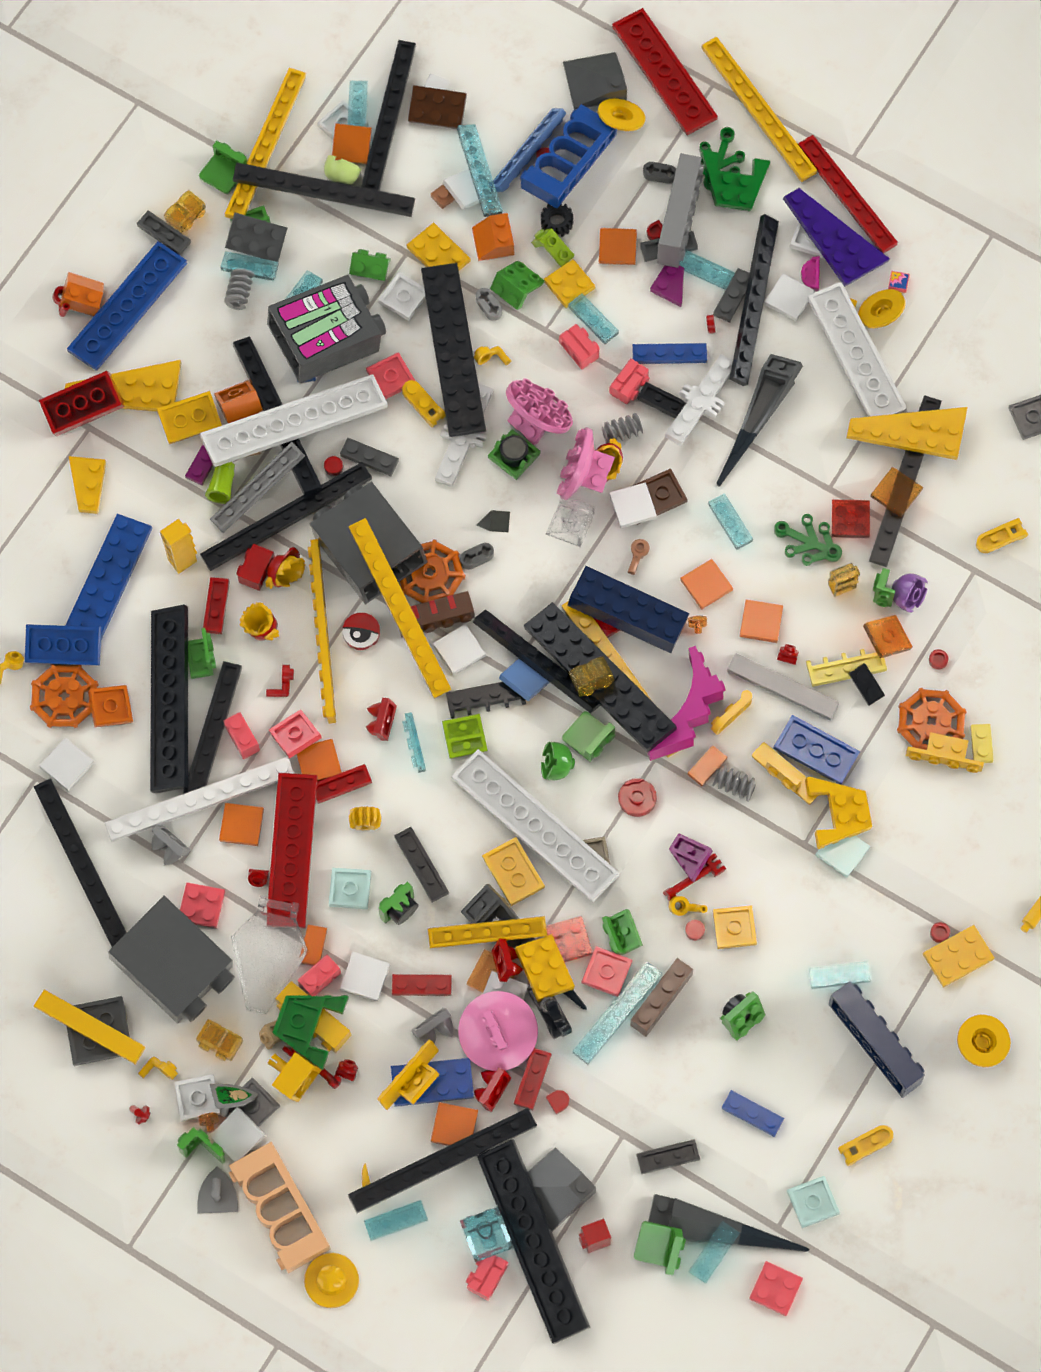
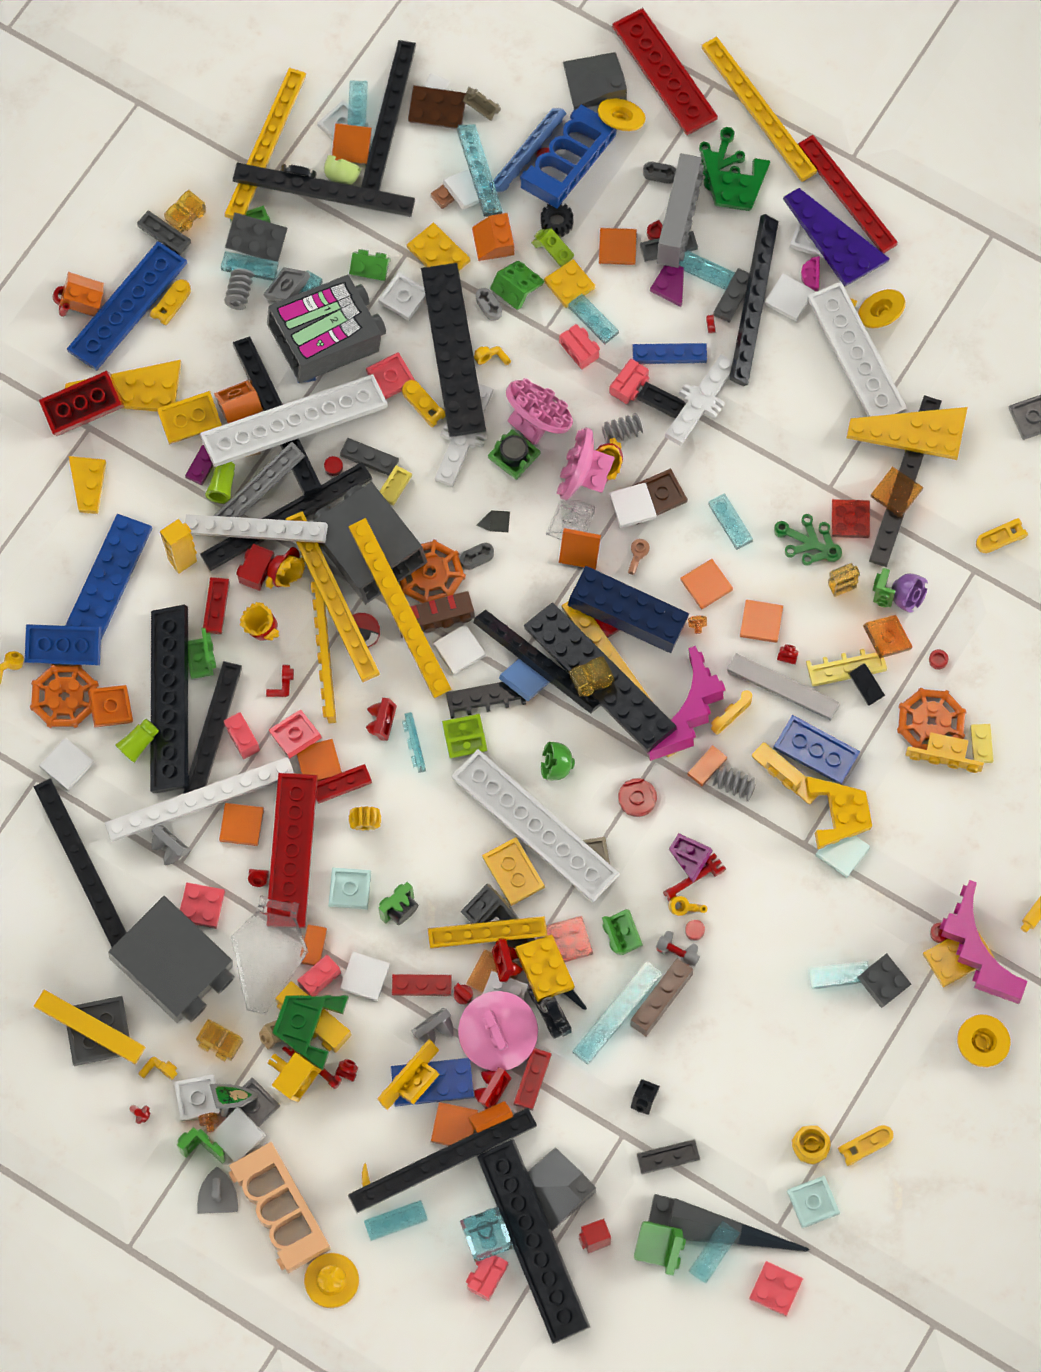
bright green bracket [199,140,247,194] -> none
black plate [394,827,449,903] -> none
red tile [546,1090,569,1115] -> none
bright green bracket [562,711,615,762] -> none
coral plate [581,946,633,997] -> none
yellow plate [713,905,757,949] -> none
dark grey plate [717,354,803,487] -> none
bright green piece [720,991,766,1041] -> none
blue plate [721,1090,784,1137] -> none
dark blue brick [828,981,925,1098] -> none
tile [888,271,910,293] -> none
none -> lime plant [115,719,159,763]
none -> yellow plate [150,279,191,325]
none -> white plate [185,514,328,543]
none -> light grey plate [263,267,311,302]
none -> black tile [280,164,317,178]
none -> yellow plate [285,511,380,683]
none -> light yellow plate [380,465,412,506]
none -> red plate [453,983,473,1005]
none -> dark tan hinge [463,87,501,121]
none -> orange tile [469,1101,514,1133]
none -> orange tile [559,528,601,570]
none -> black bracket [631,1079,660,1115]
none -> light grey piece [656,931,700,967]
none -> yellow hat [792,1126,831,1165]
none -> dark grey plate [857,953,911,1008]
none -> dark pink arch [939,880,1028,1004]

